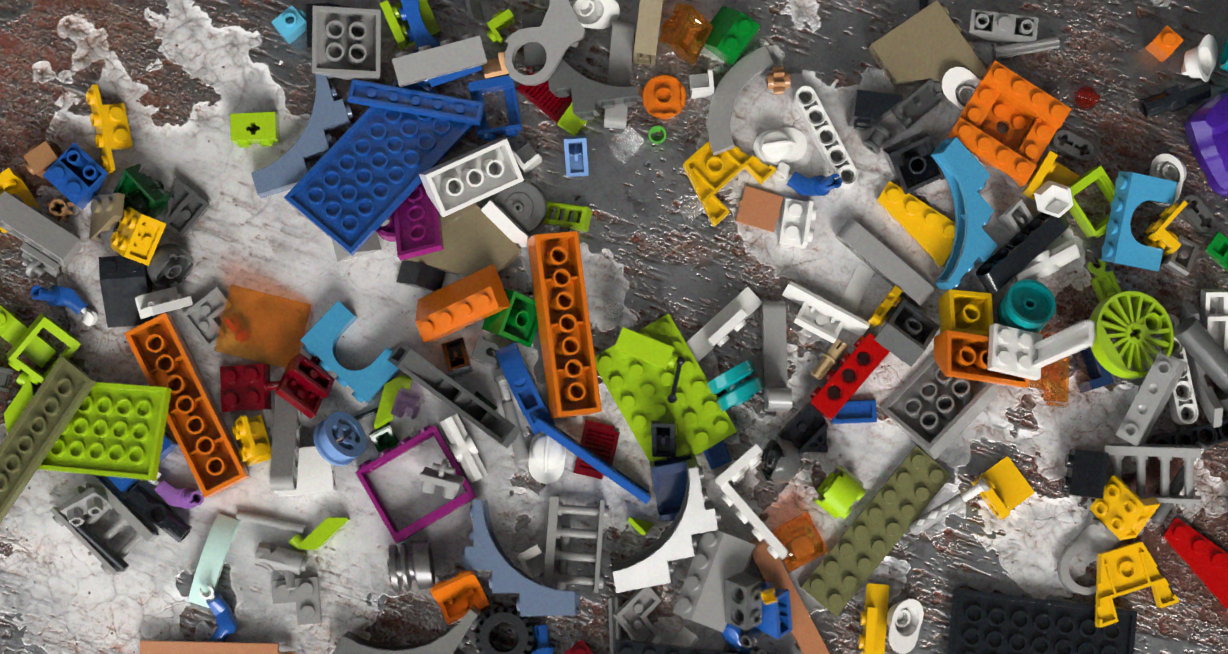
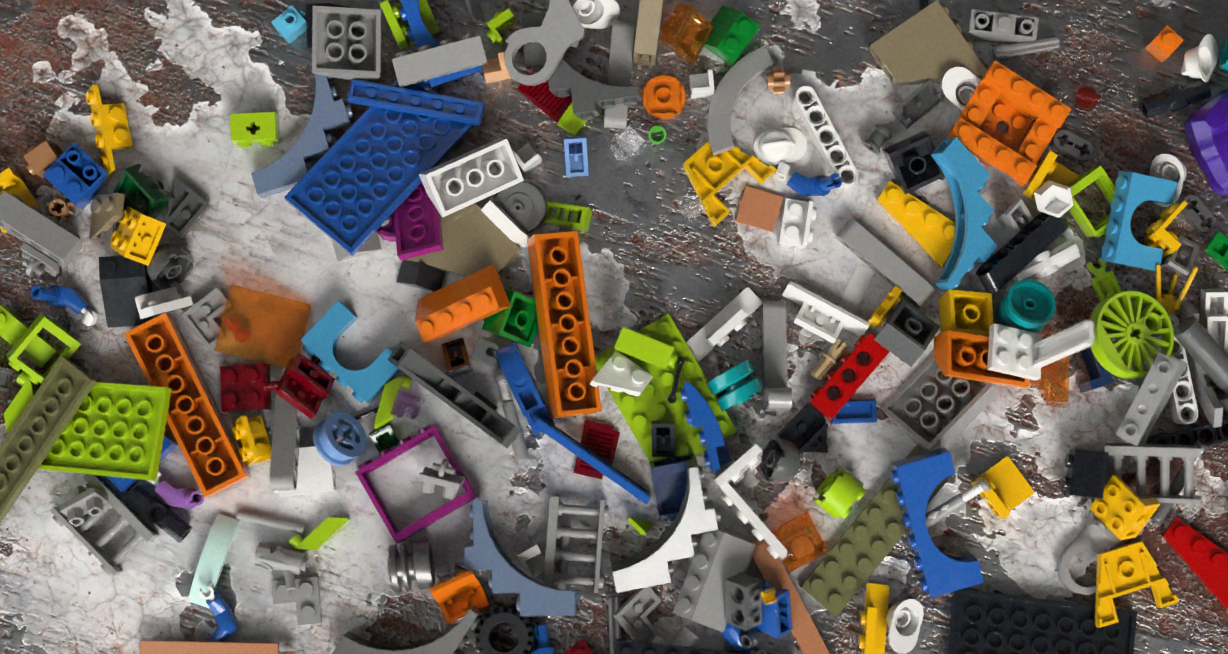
black bar [72,523,130,572] -> none
white piece [440,414,488,484] -> none
blue panel [468,75,523,141] -> none
white piece [528,432,566,484] -> none
black slope [848,89,903,131] -> none
none -> white wing [590,350,653,396]
none -> blue slope [680,382,725,472]
none -> blue arch [890,447,984,598]
none -> yellow plant [1155,264,1198,315]

